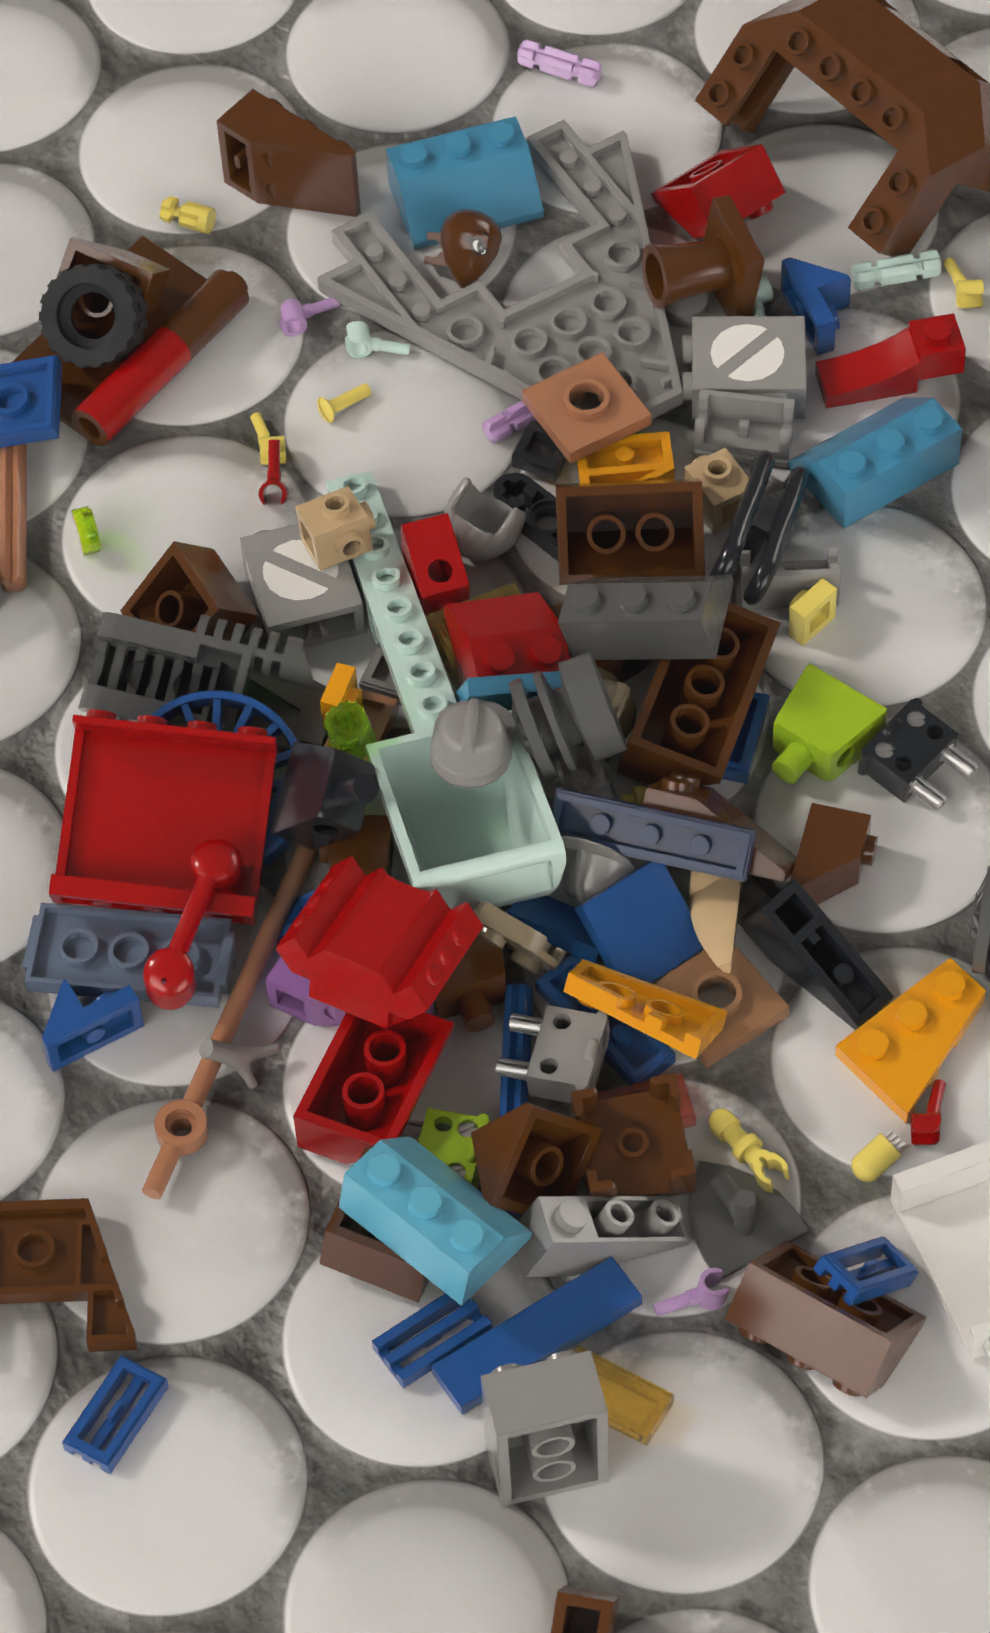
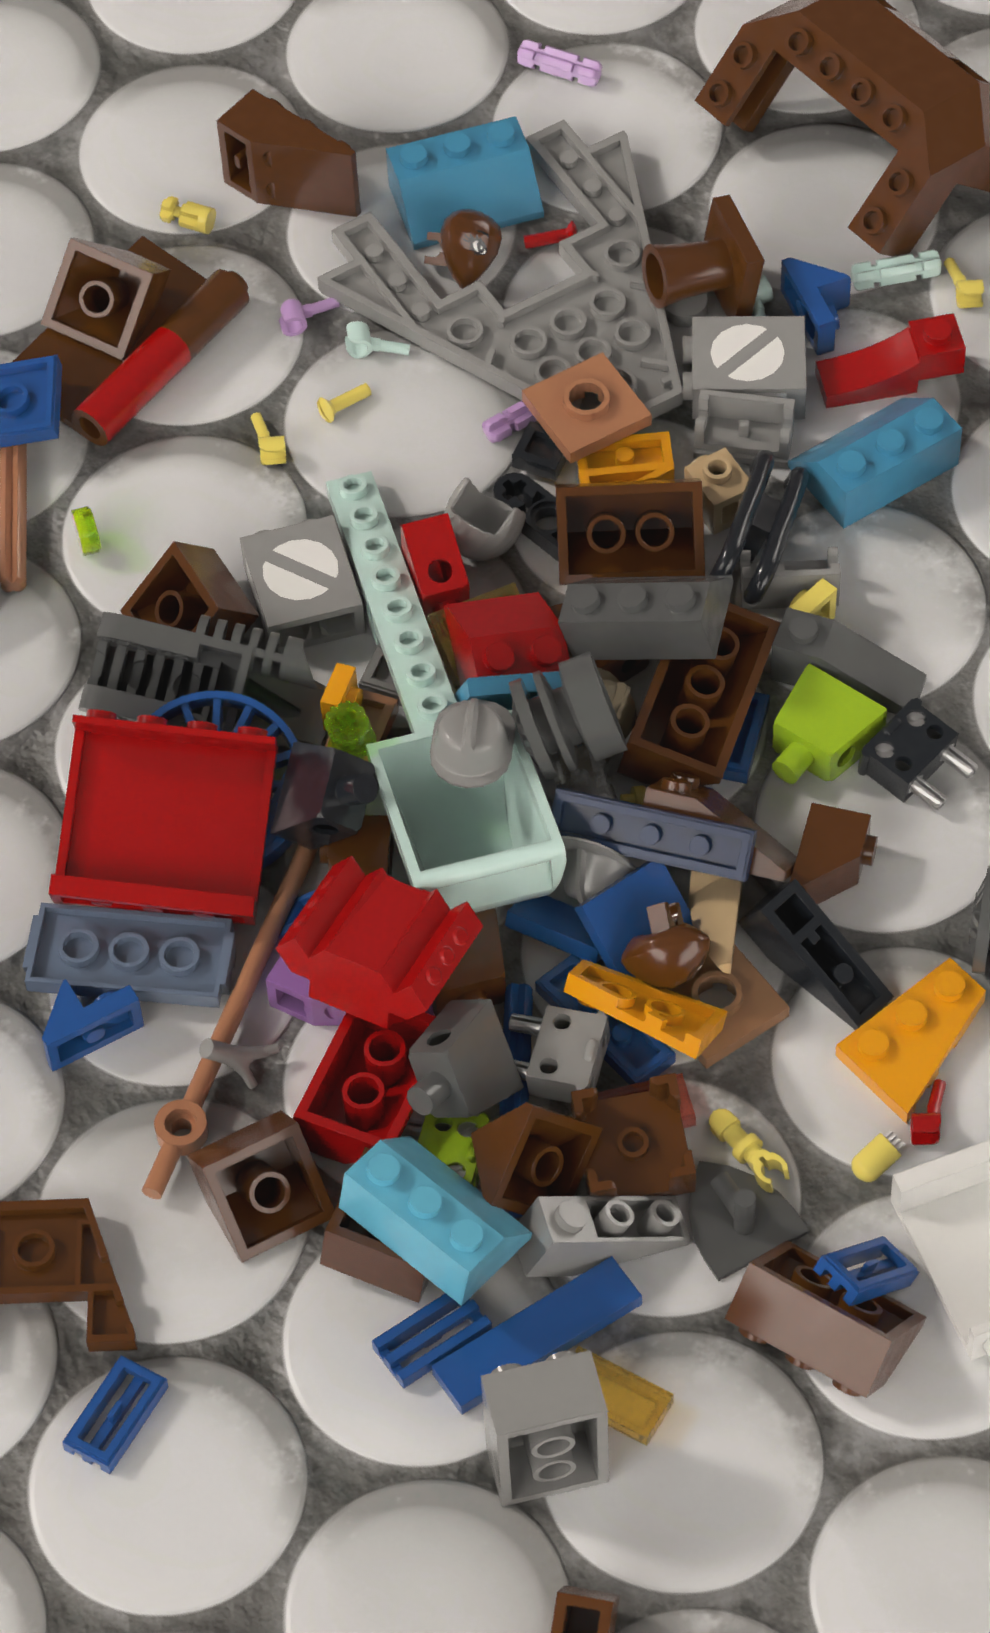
black tyre [39,264,148,368] -> none
red piece [143,839,243,1010] -> none
red hand [258,439,289,505] -> none
tan brick [295,486,376,571] -> none
dark tan plate [473,901,566,974] -> none
red slope [651,144,786,239] -> none
lavender hand [653,1268,730,1317] -> none
none -> reddish brown slope [186,1110,335,1263]
none -> dark grey torso [407,999,524,1118]
none -> red piece [523,220,578,249]
none -> reddish brown piece [621,902,711,989]
none -> dark grey slope [771,607,927,714]

